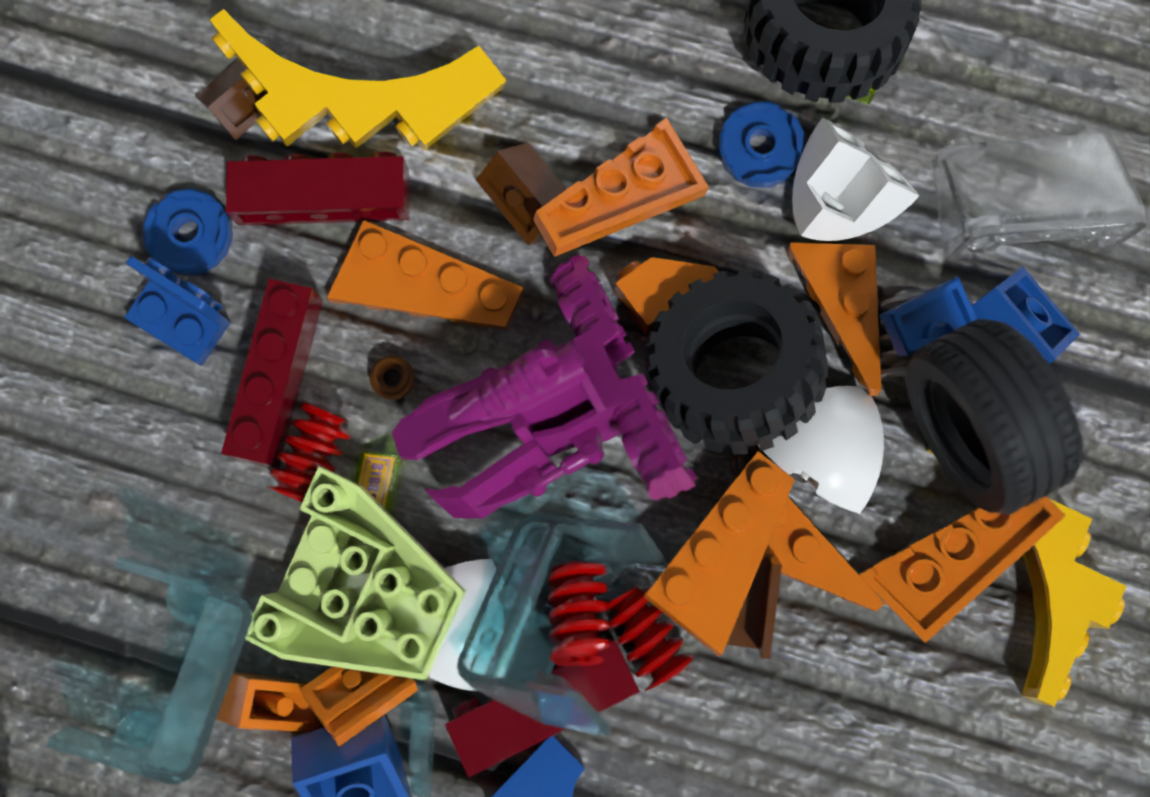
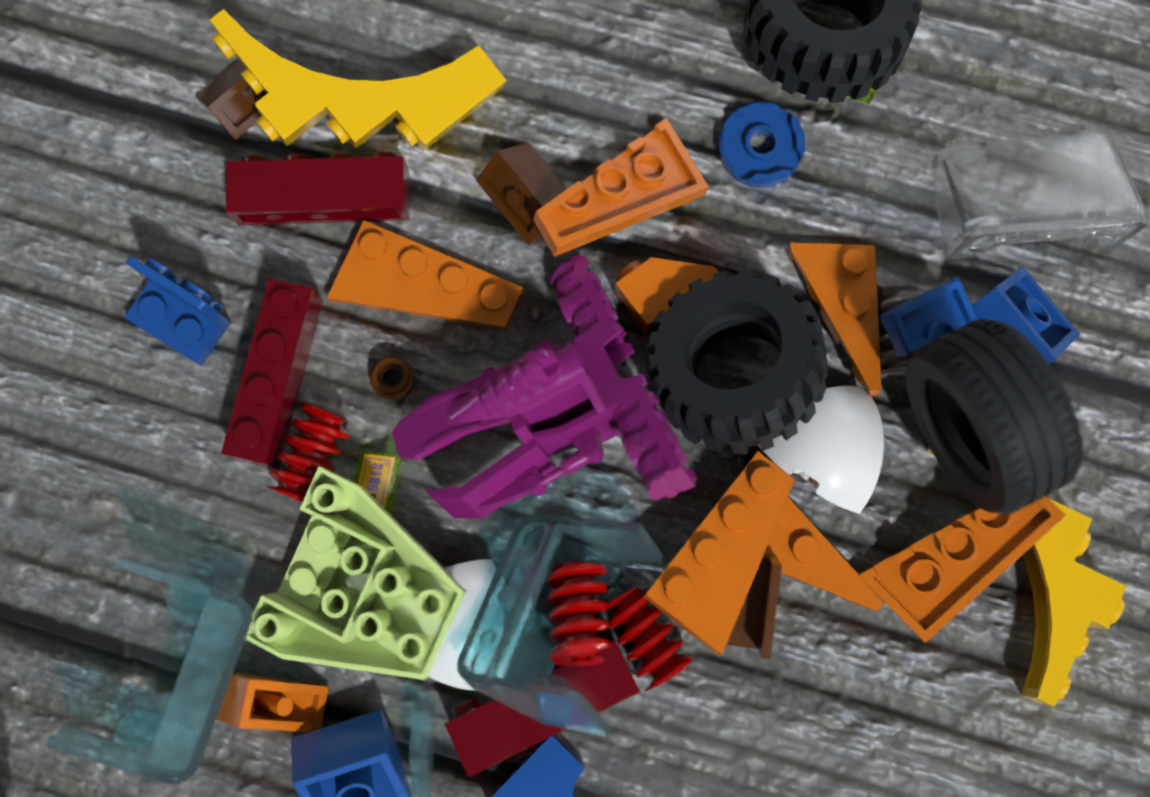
blue tile [143,189,233,276] -> none
orange plate [299,667,418,747] -> none
white brick [792,117,920,241] -> none

